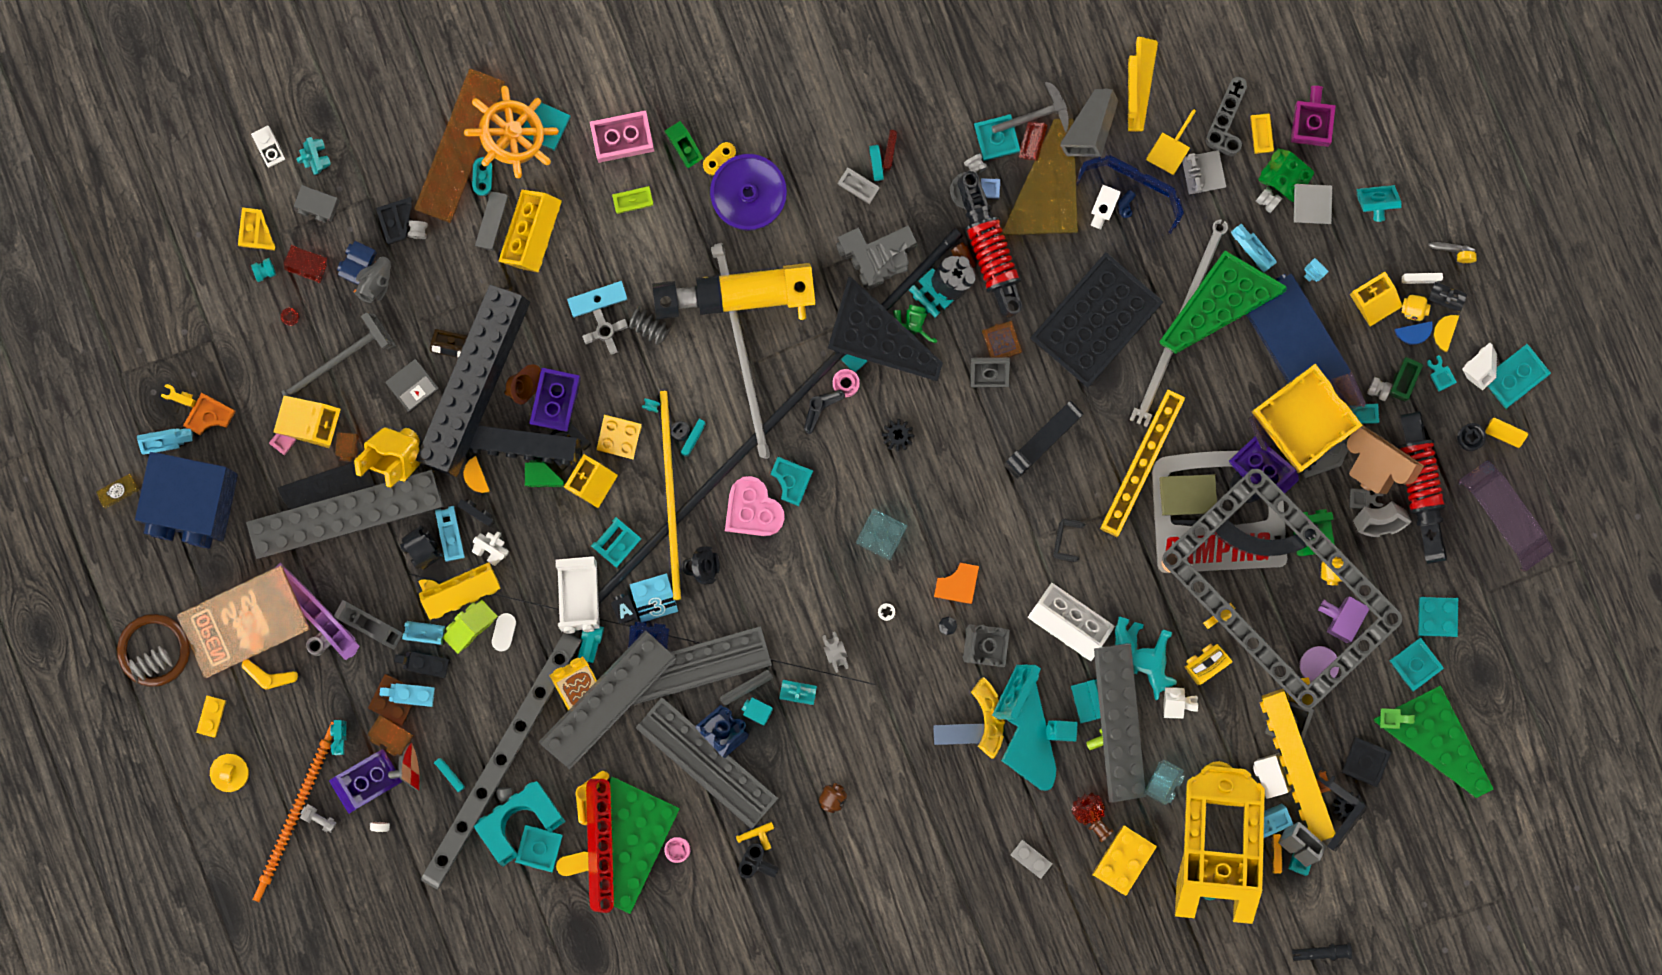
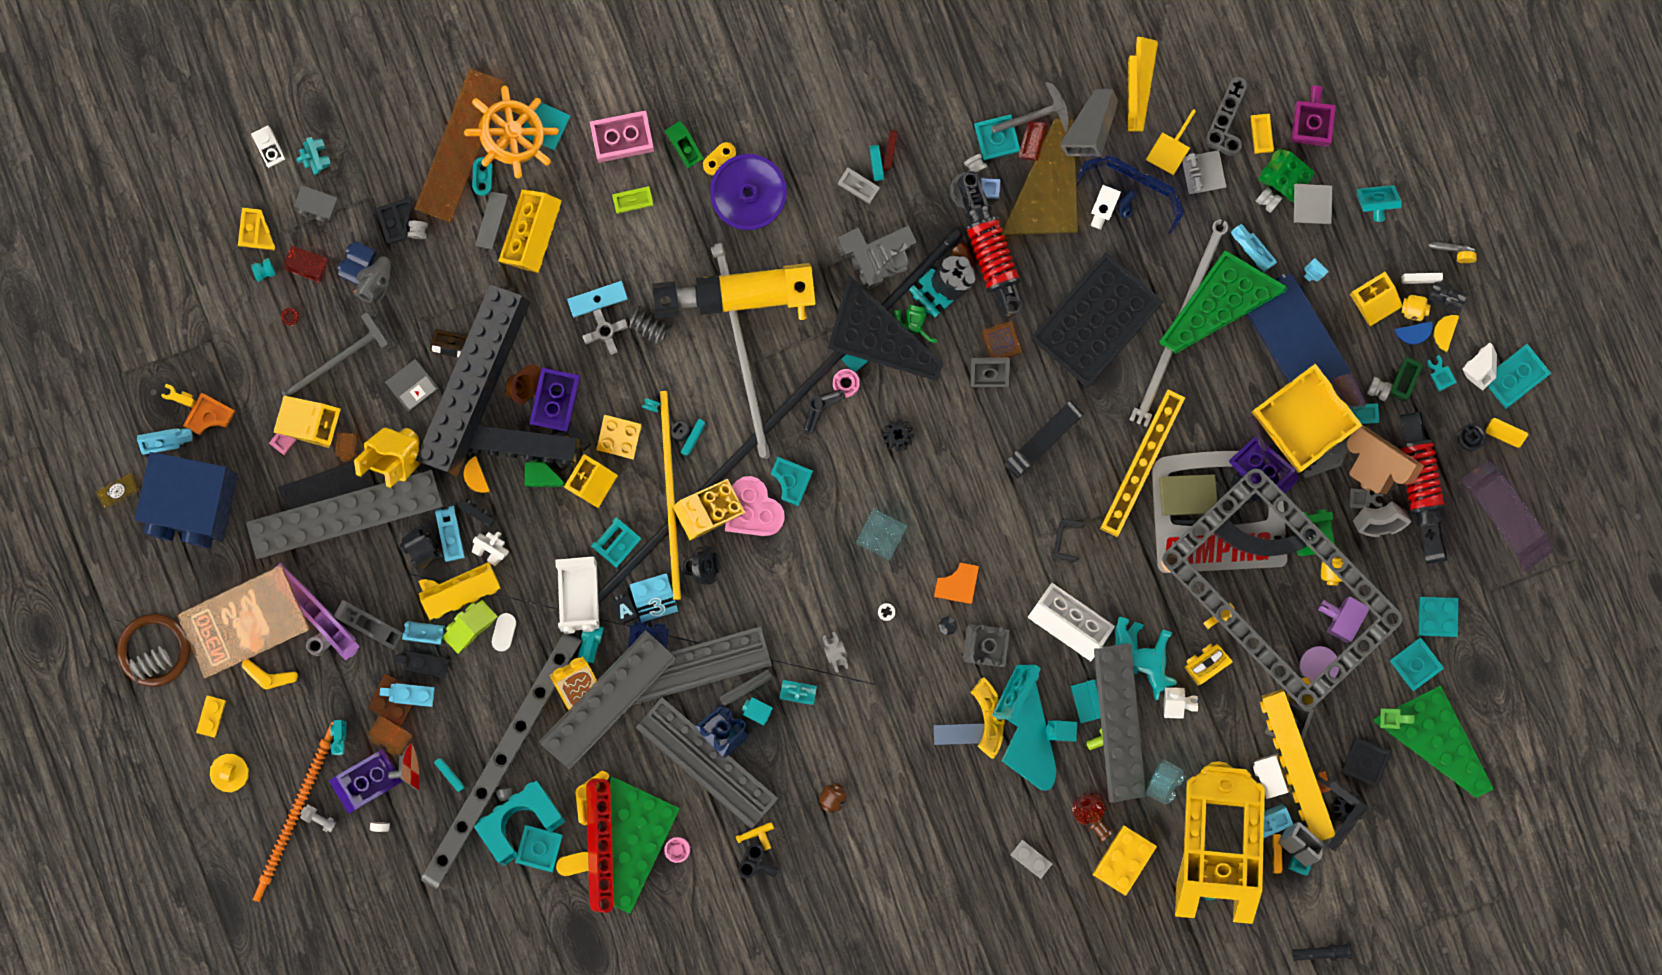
none -> yellow slope [673,479,745,540]

